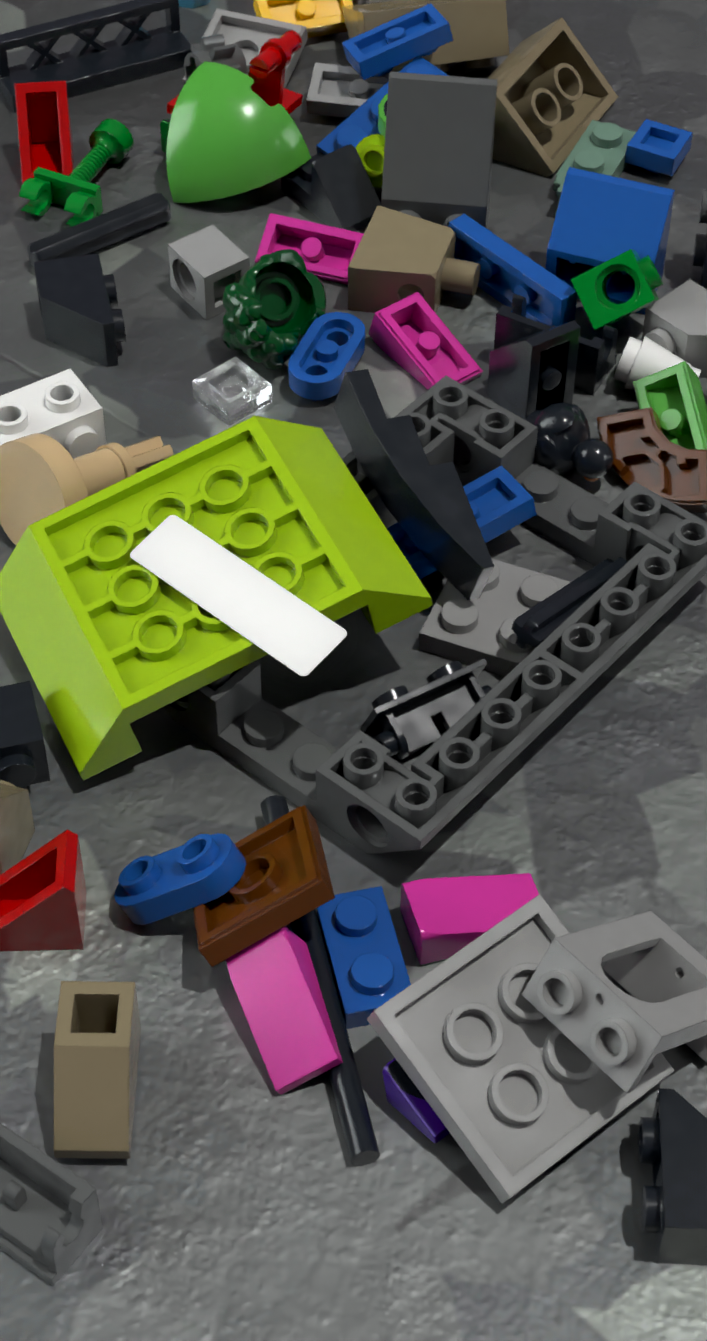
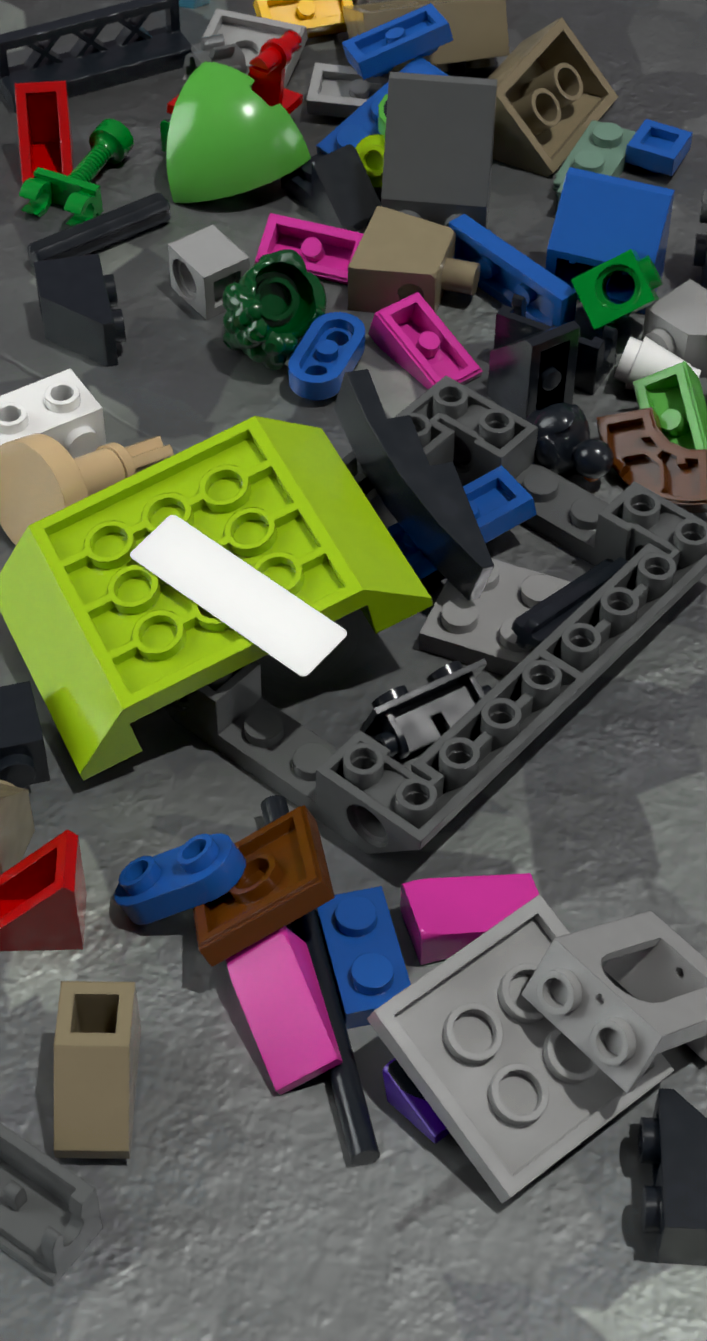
clear plate [192,356,272,427] -> none

